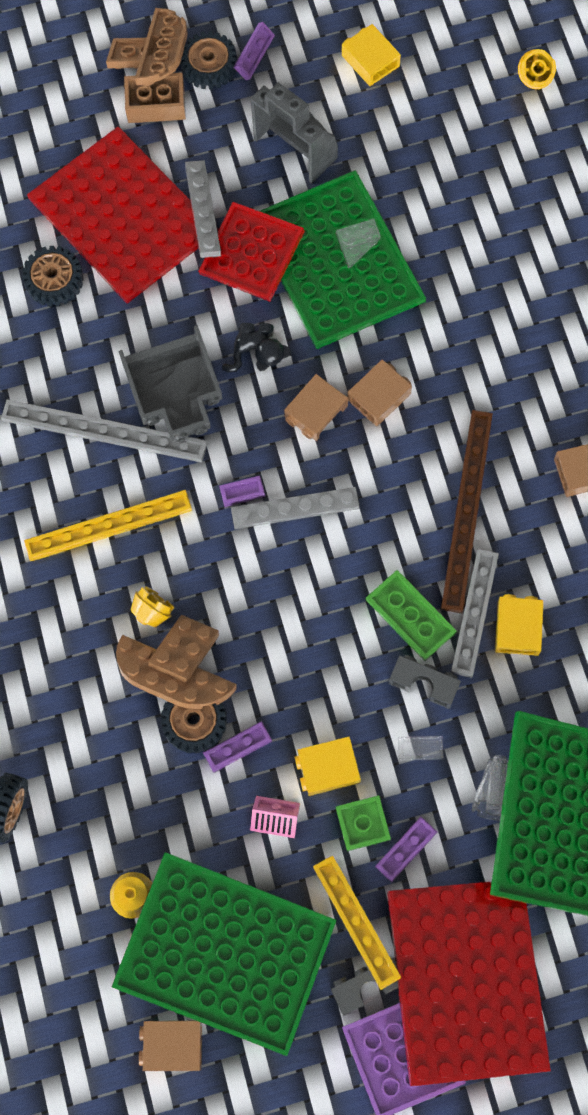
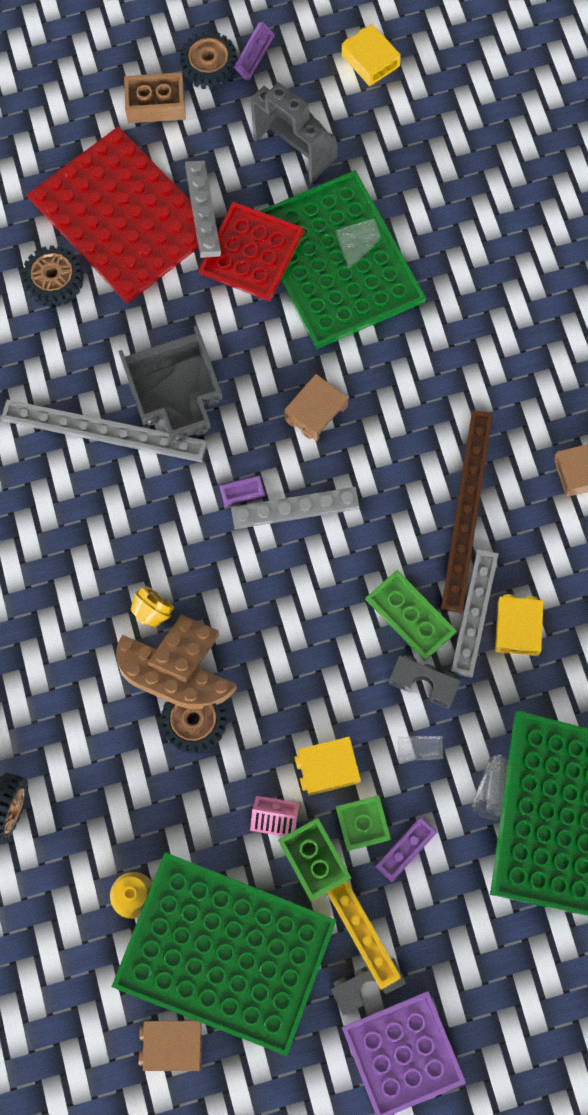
yellow tile [24,490,192,561] -> none
medium nougat plate [106,8,188,86] -> none
medium lavender tile [203,721,272,773] -> none
black animal [222,323,291,373] -> none
medium nougat brick [347,360,412,427] -> none
red plate [387,881,551,1087] -> none
yellow cone [518,49,556,89] -> none
none -> bright green slope [278,818,351,901]

